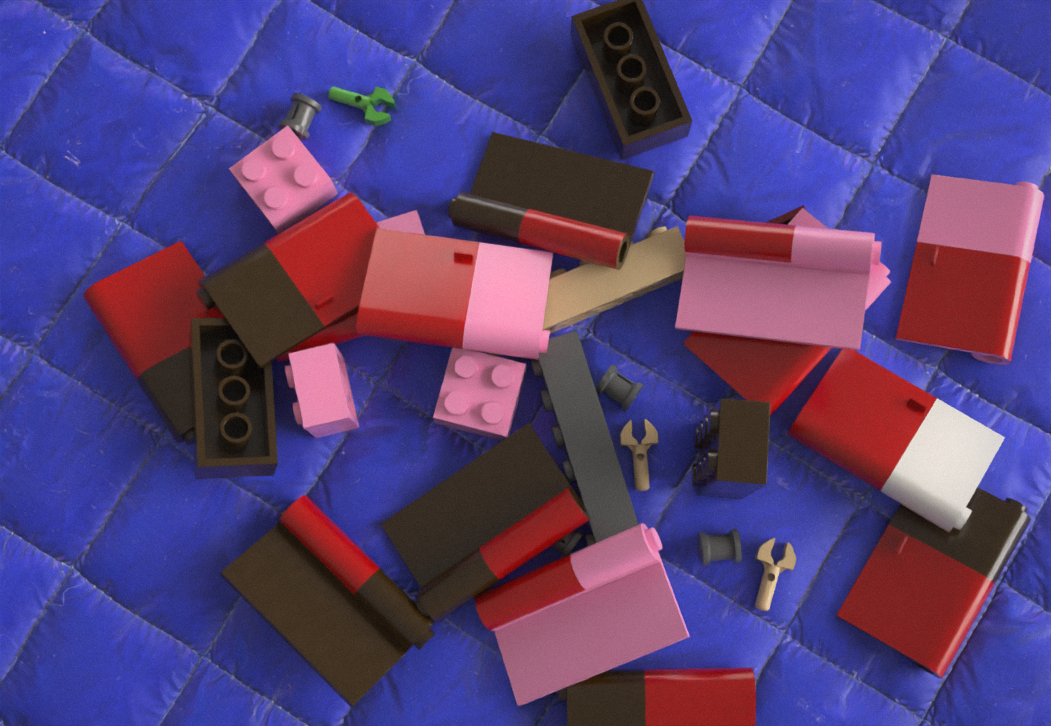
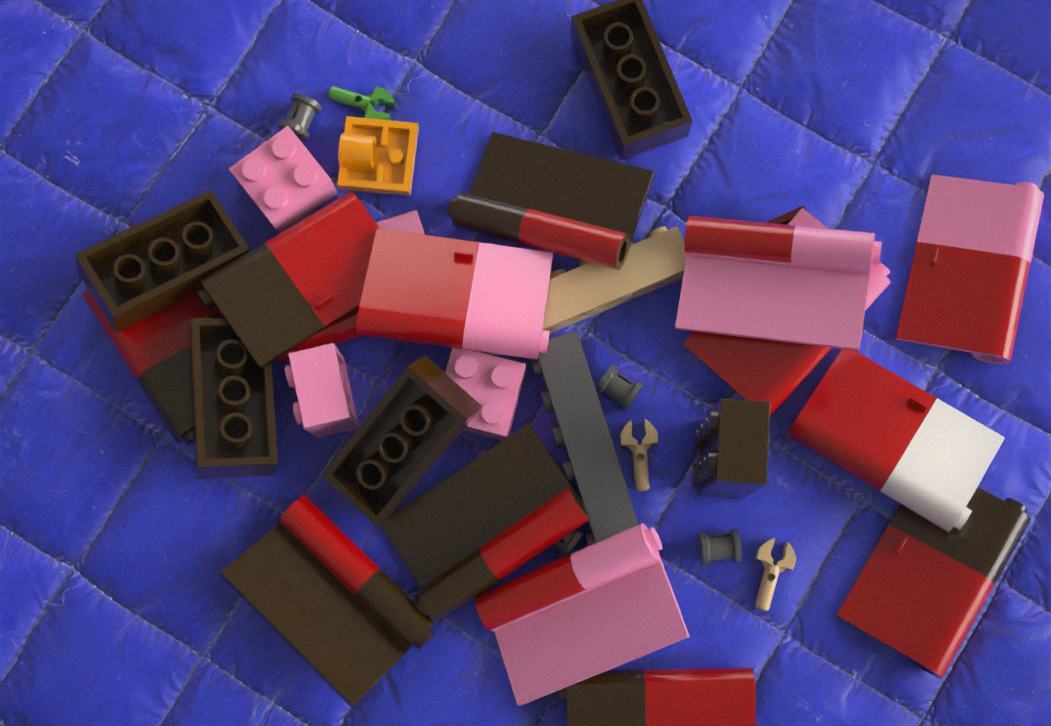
none -> dark brown brick [75,190,250,333]
none -> dark brown brick [321,356,483,527]
none -> light orange plate [337,116,419,196]

